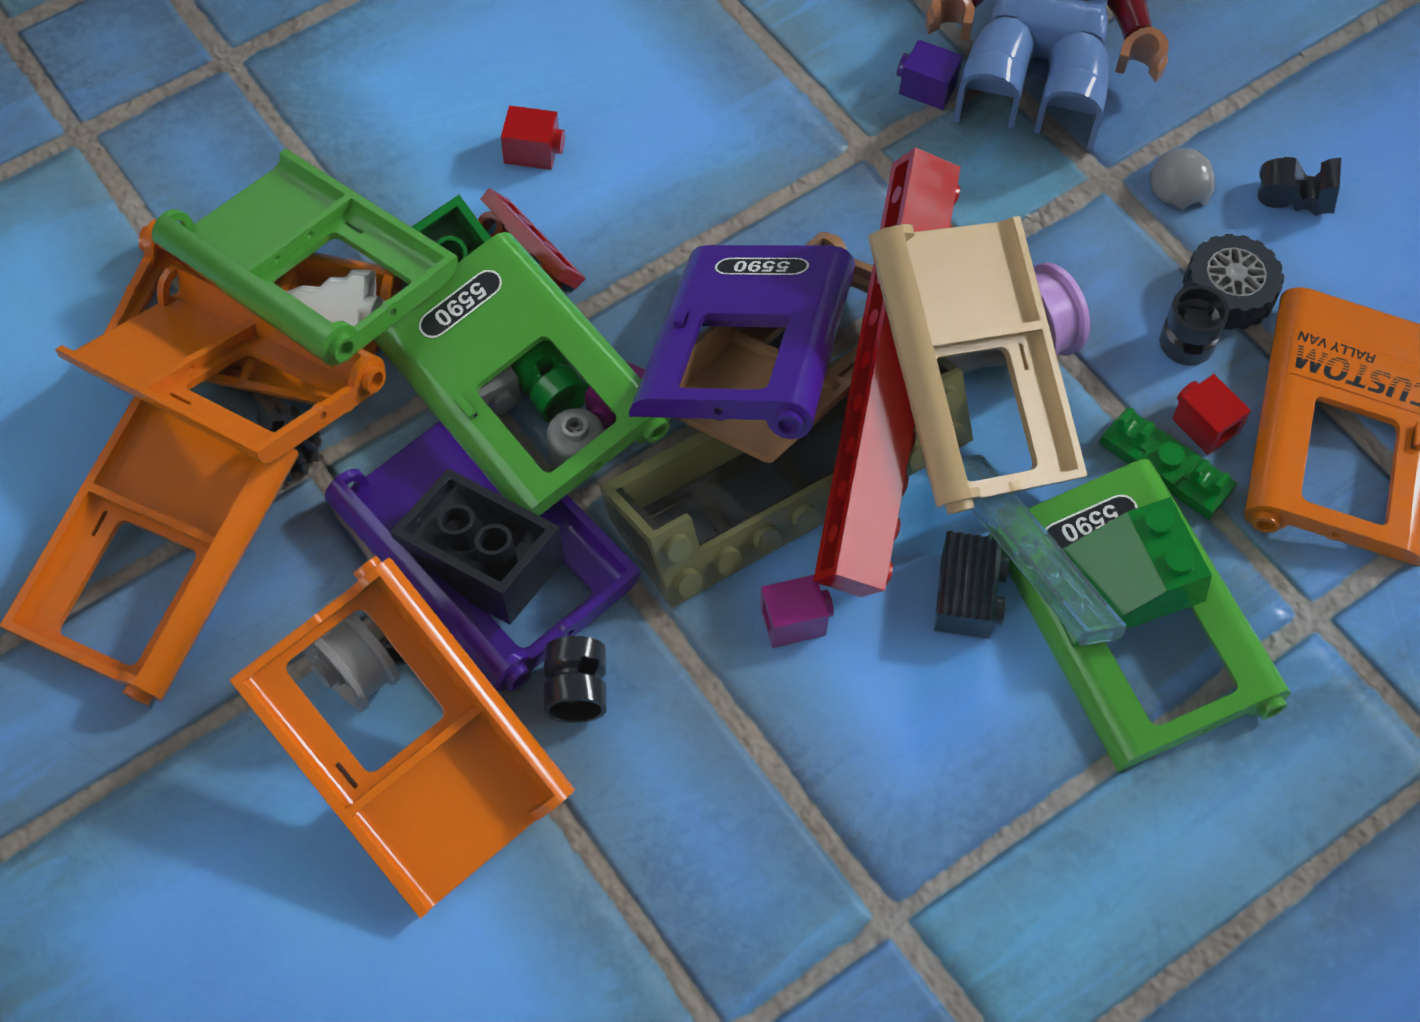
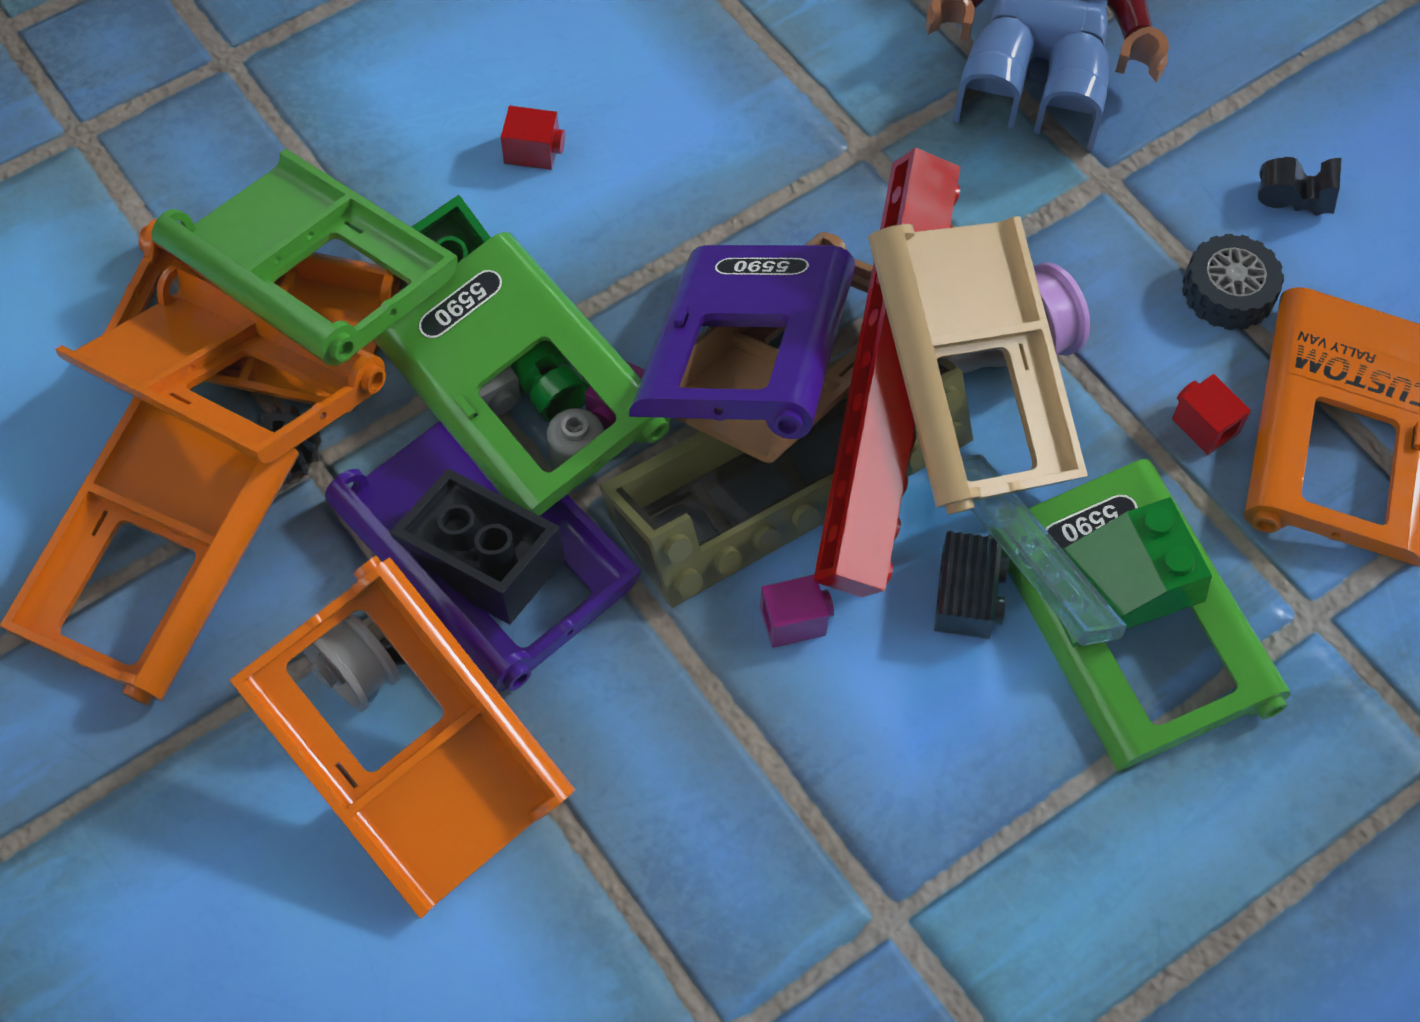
white rock [286,270,384,349] -> none
plate [478,188,586,289] -> none
black wheel [544,636,607,723] -> none
dark purple brick [896,39,963,110] -> none
green plate [1099,408,1238,520] -> none
light grey hair [1150,148,1215,210] -> none
black wheel [1159,285,1230,366] -> none

